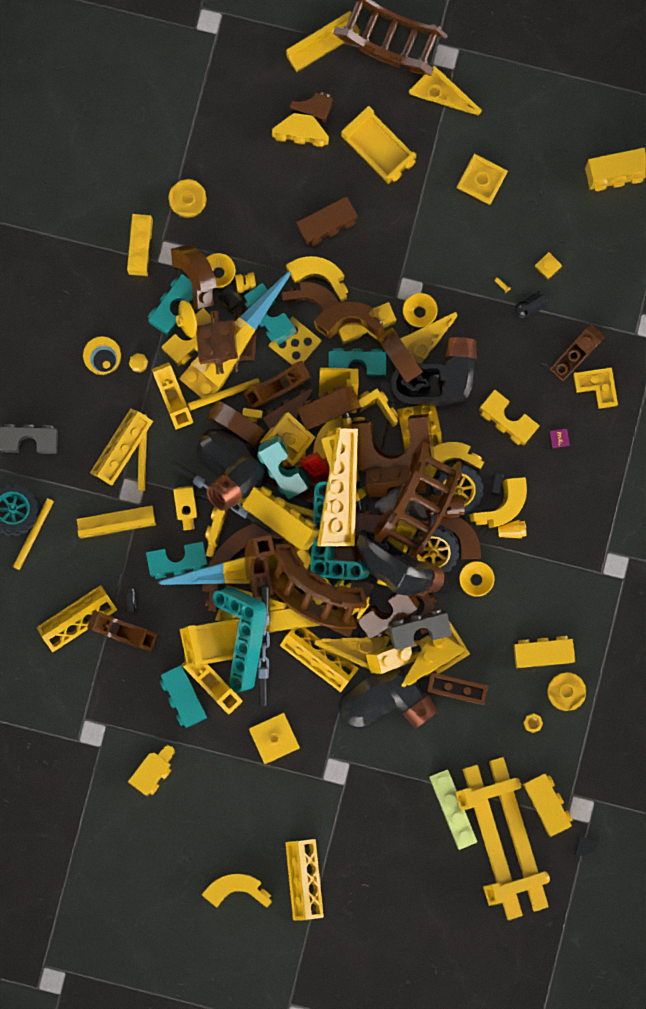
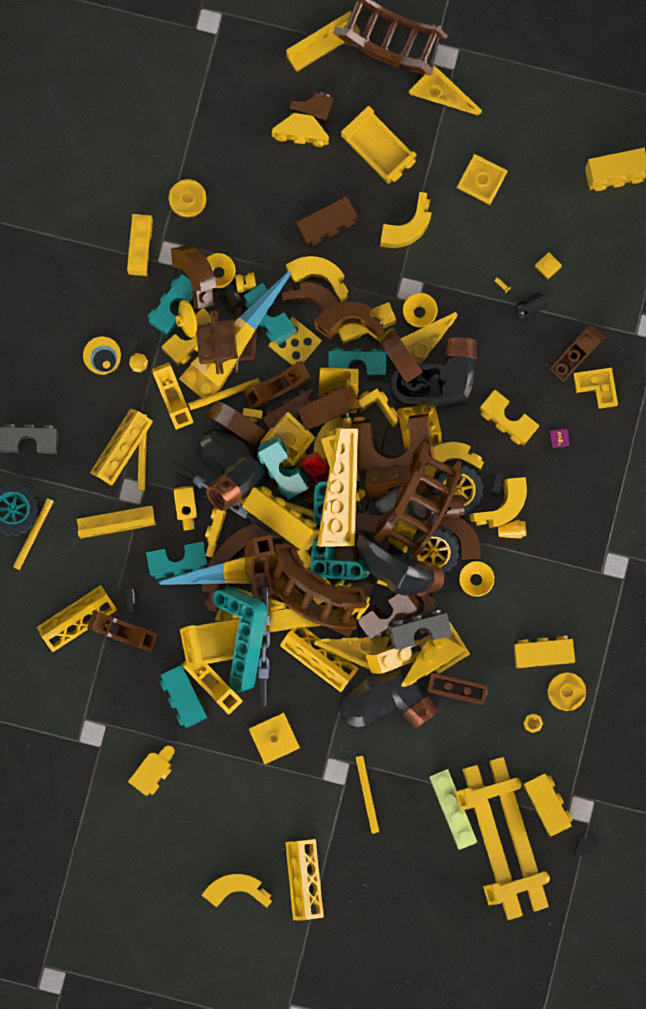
none -> yellow bar [356,756,379,833]
none -> yellow arch [380,192,432,248]

